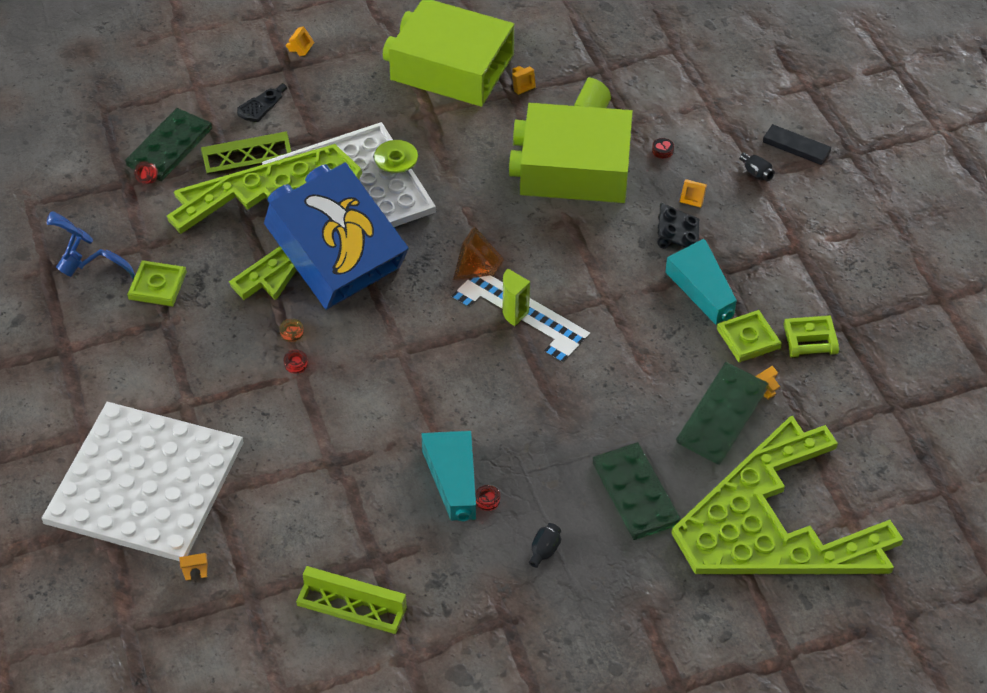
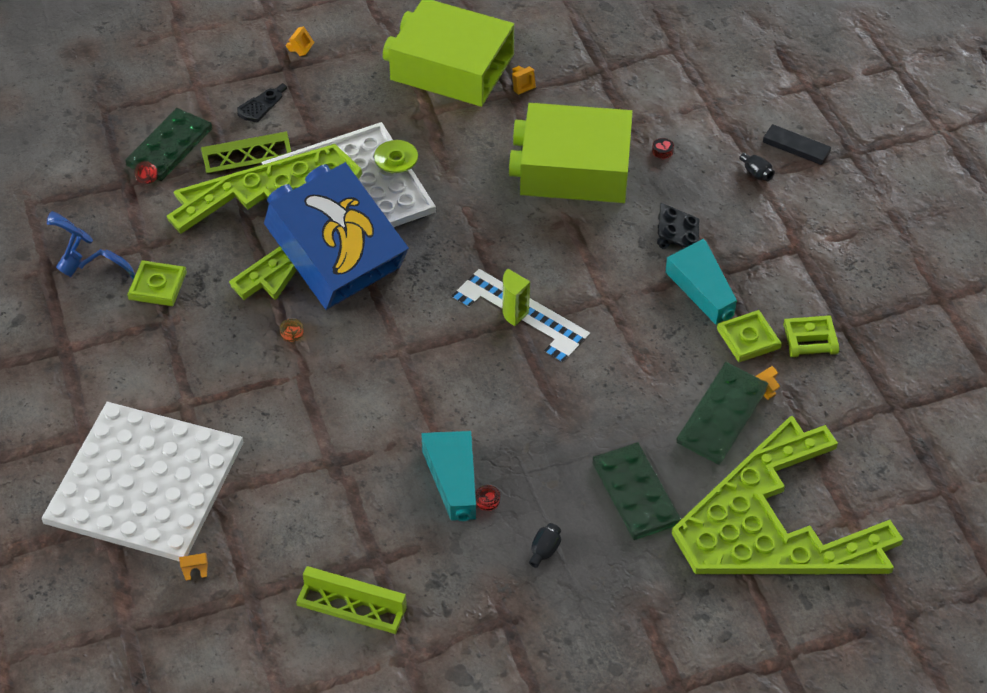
clear red tile [283,350,308,374] -> none
clear orange slope [453,227,504,280] -> none
lime brick [574,77,611,108] -> none
light orange tile [680,179,707,208] -> none

